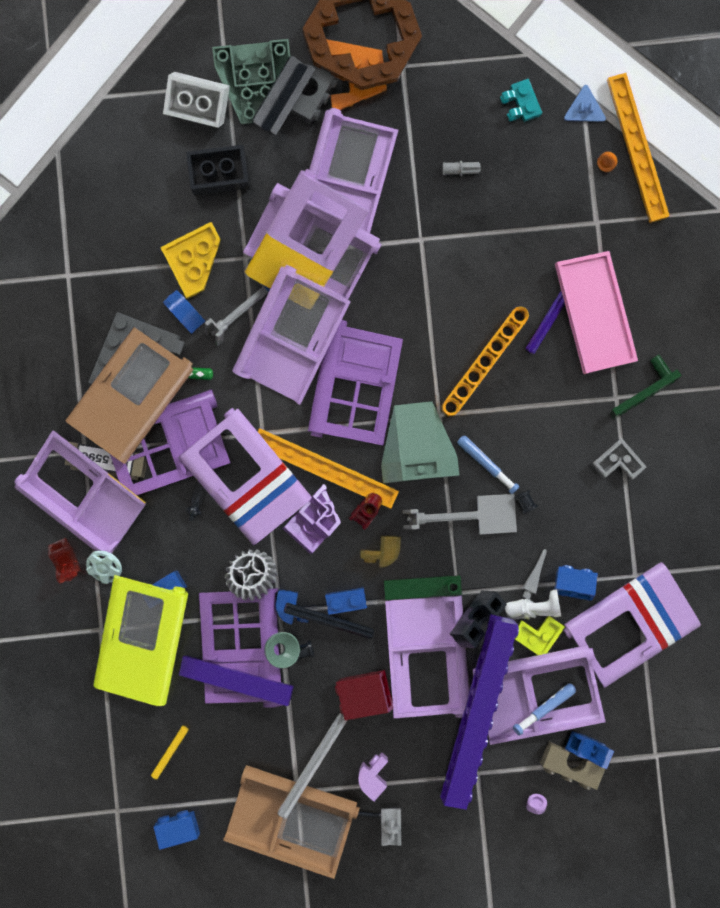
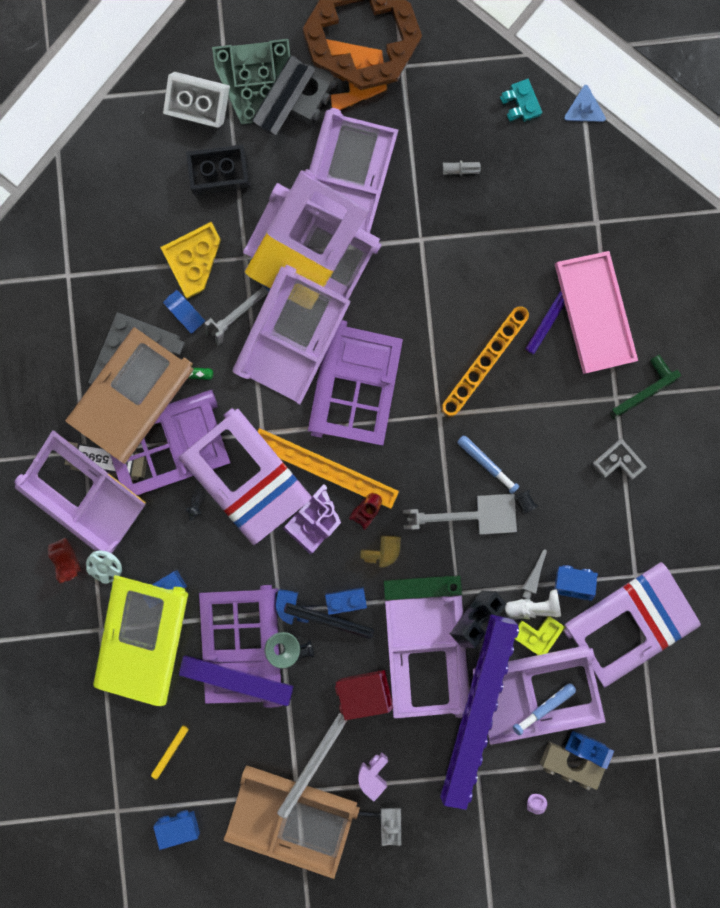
light grey gear [225,549,277,601] -> none
sand green wedge [381,402,459,483] -> none
orange tile [597,152,618,172] -> none
light orange plate [607,73,670,223] -> none

